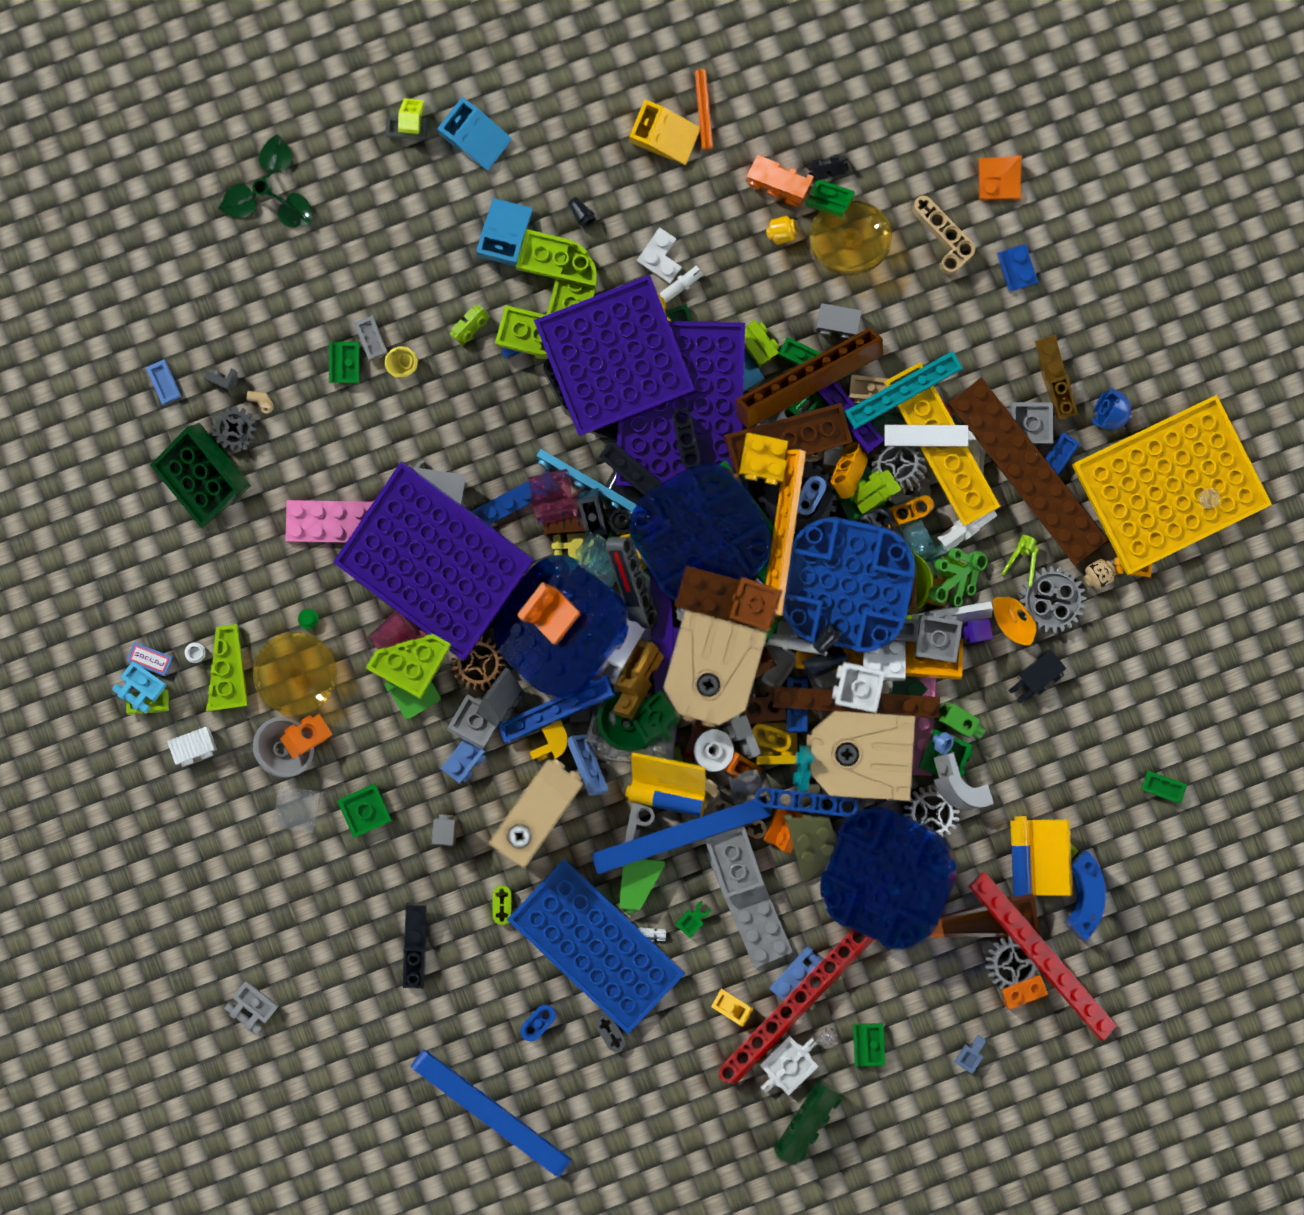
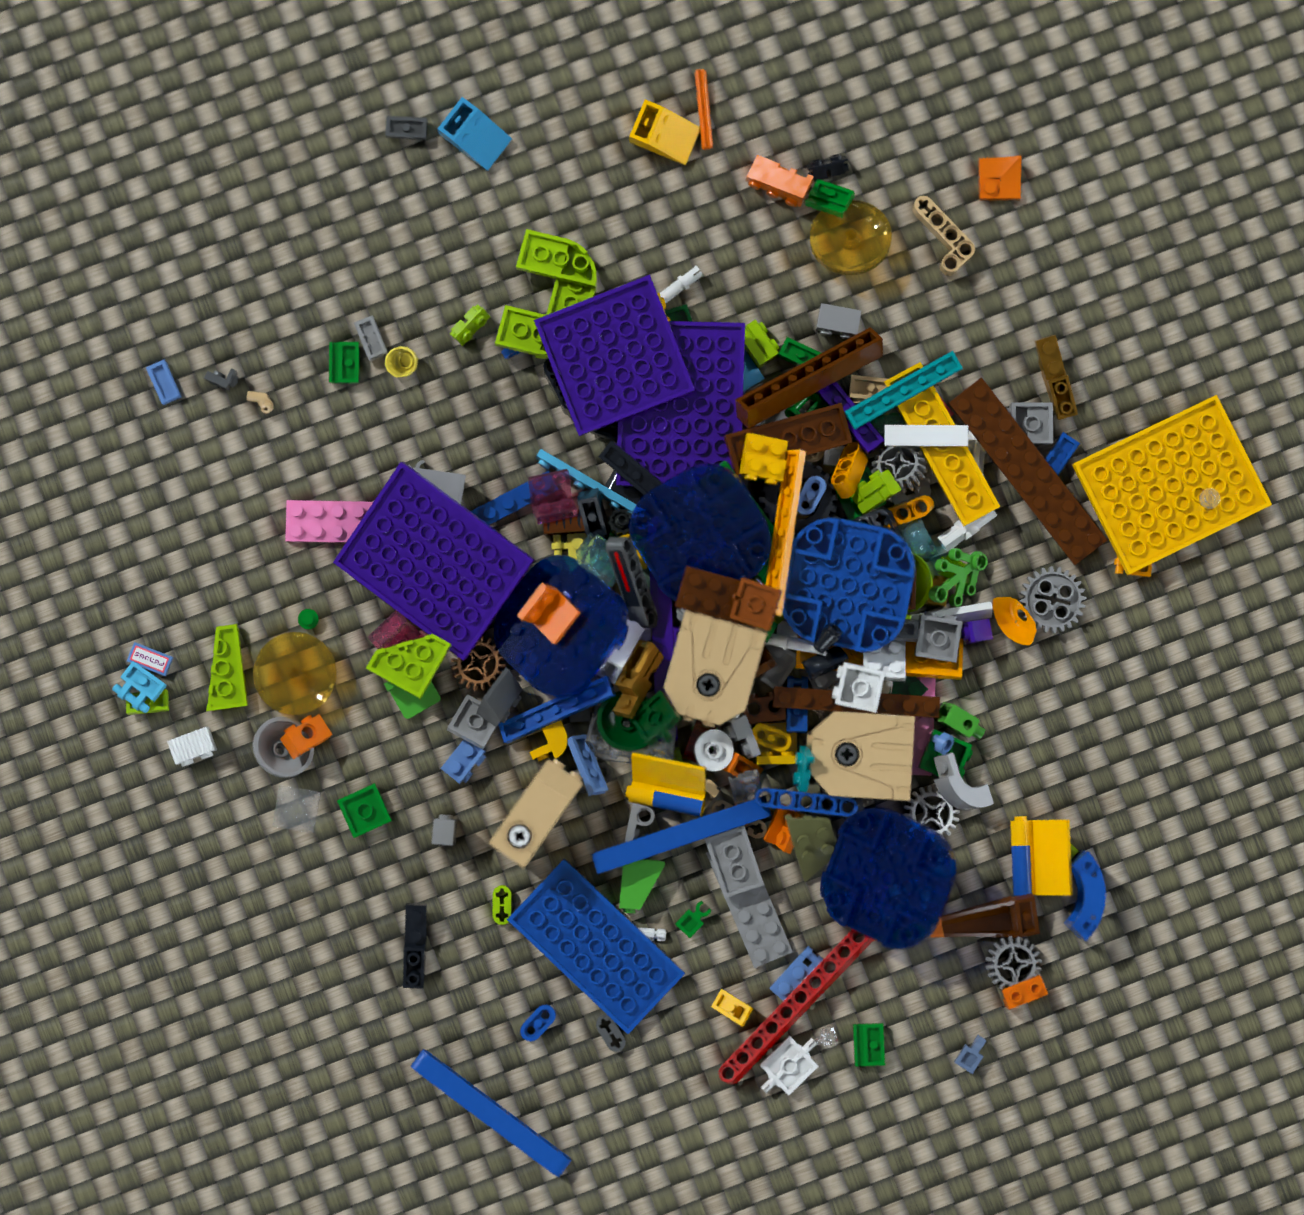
dark green slope [150,423,251,528] -> none
white plate [185,643,206,663] -> none
dark grey gear [212,406,258,451] -> none
dark green plant [218,134,312,228] -> none
light grey plate [224,980,279,1034] -> none
neon yellow plate [398,98,424,134] -> none
dark azure slope [476,198,533,267] -> none
black cone [568,197,596,228] -> none
white plate [637,227,682,284] -> none
black beam [673,409,700,470] -> none
yellow head [766,216,798,245] -> none
dark green slope [774,1078,842,1165] -> none
red plate [968,872,1117,1041] -> none
blue plate [997,244,1038,292] -> none
lime plant [1002,535,1039,588] -> none
black hinge [1008,649,1067,704] -> none
tan head [1084,559,1116,590] -> none
blue cylinder [1092,388,1132,431] -> none
green plate [1140,770,1187,804] -> none

